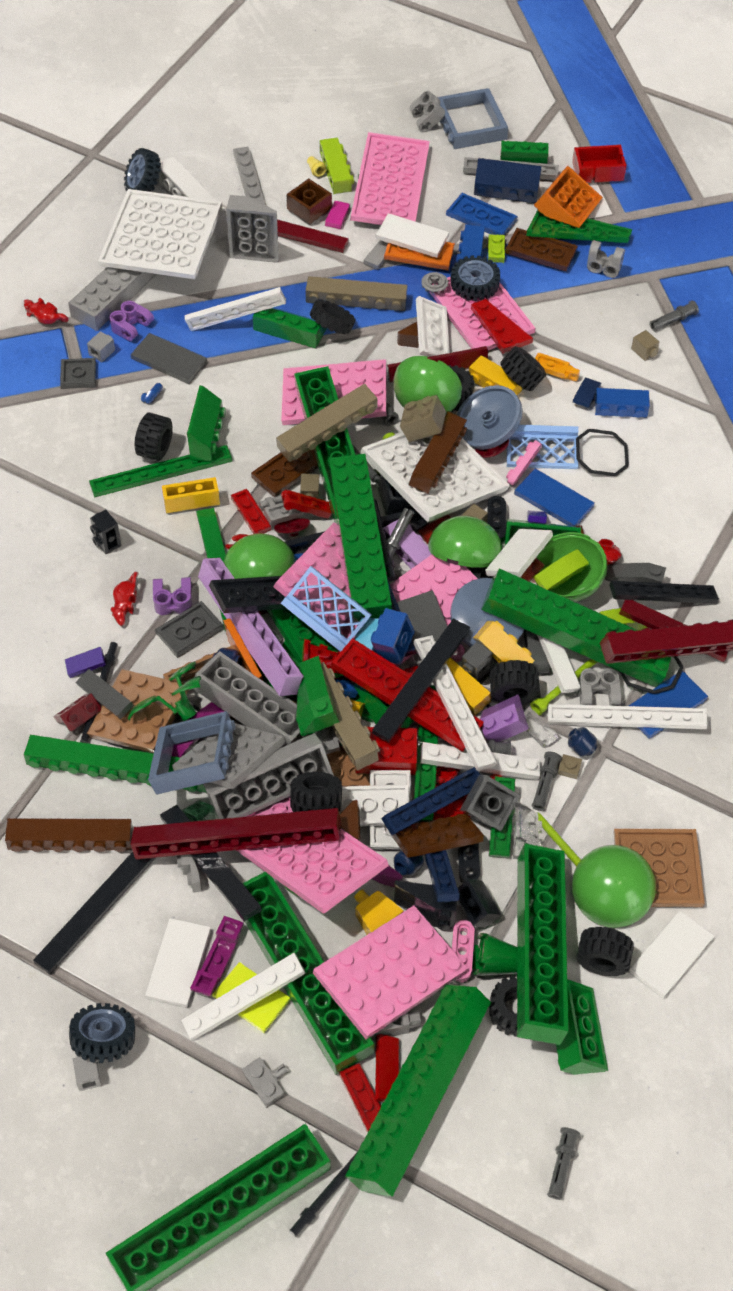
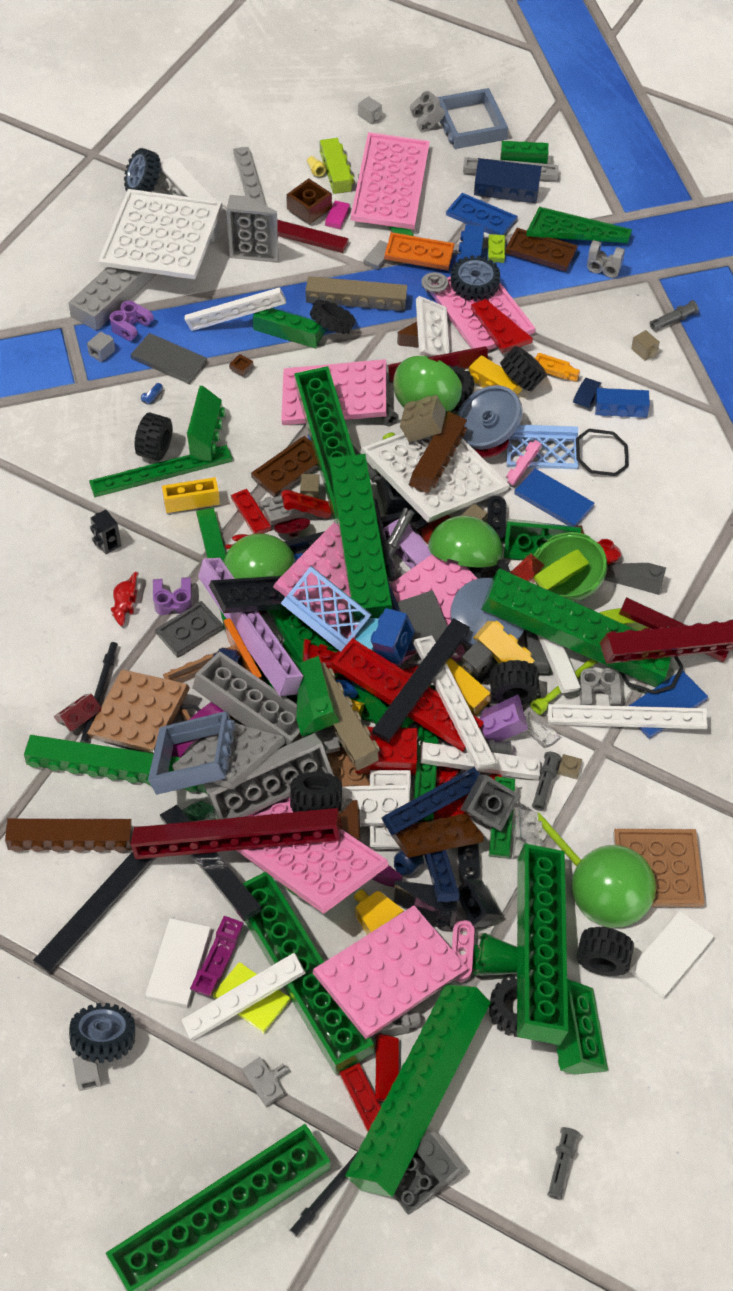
red animal [24,298,69,324] -> none
dark grey tile [60,358,96,389] -> none
dark purple tile [65,647,106,678] -> none
dark grey tile [75,669,134,719] -> none
green plant [128,661,201,721] -> none
light grey slope [177,854,201,893] -> none
dark tan brick [276,384,377,462] -> none
white tile [376,213,449,258] -> none
white tile [485,529,553,577] -> none
dark purple tile [527,510,547,524] -> none
orange slope [534,165,603,228] -> none
dark blue head [568,727,597,756] -> none
red piece [572,145,626,183] -> none
black tile [609,581,719,604] -> none
none -> reddish brown plate [229,354,254,376]
none -> light grey brick [358,96,382,124]
none -> dark grey slope [393,1132,466,1215]

